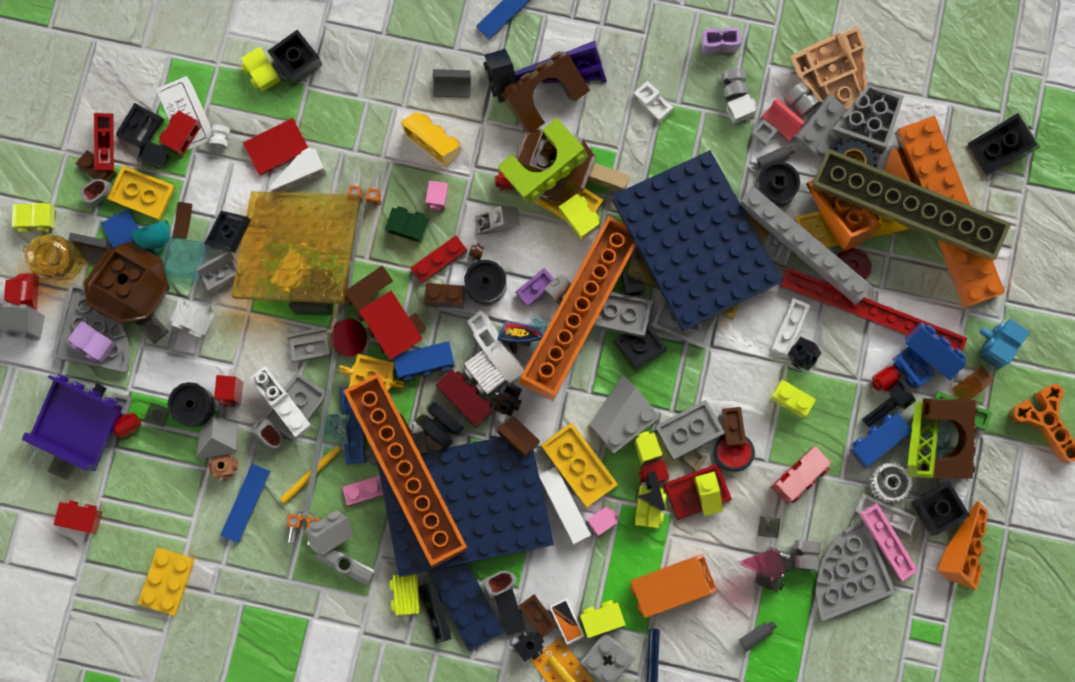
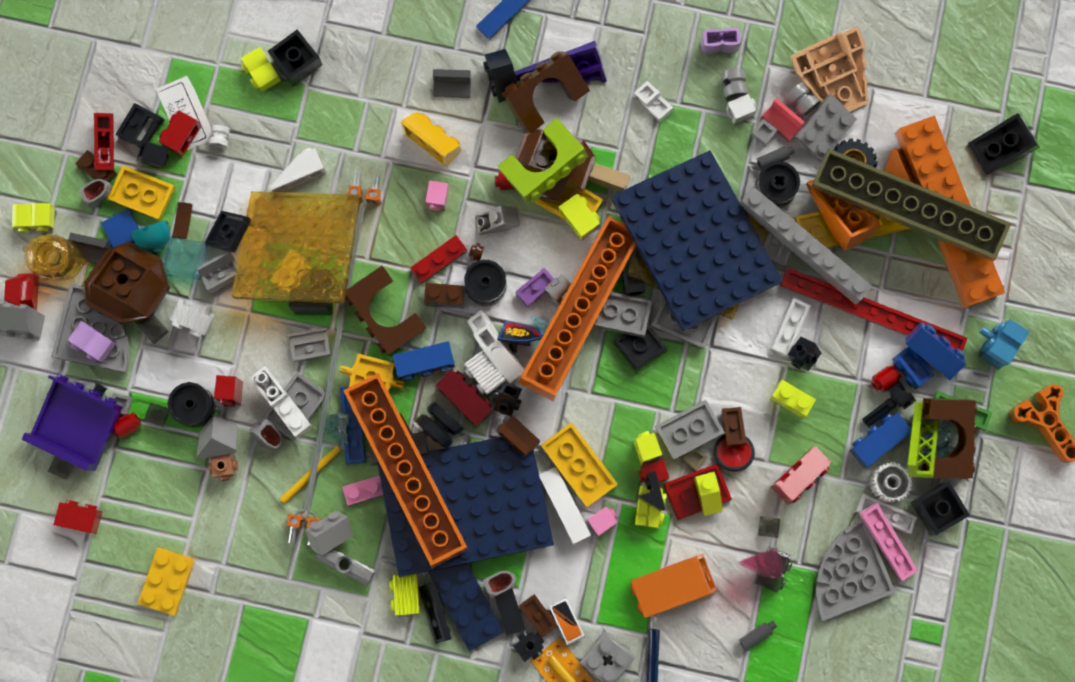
blue tile [220,463,271,543] -> none
red tile [243,118,308,176] -> none
dark red tile [330,318,367,357] -> none
red tile [359,290,423,360] -> none
dark green brick [385,206,429,243] -> none
neon yellow brick [580,600,625,638] -> none
light grey wedge [589,375,660,455] -> none
light grey wheel [793,540,821,570] -> none
light grey wedge [832,84,904,154] -> none
dark red tile [837,248,872,280] -> none
orange wedge [938,502,988,590] -> none
clear orange slope [952,365,994,399] -> none

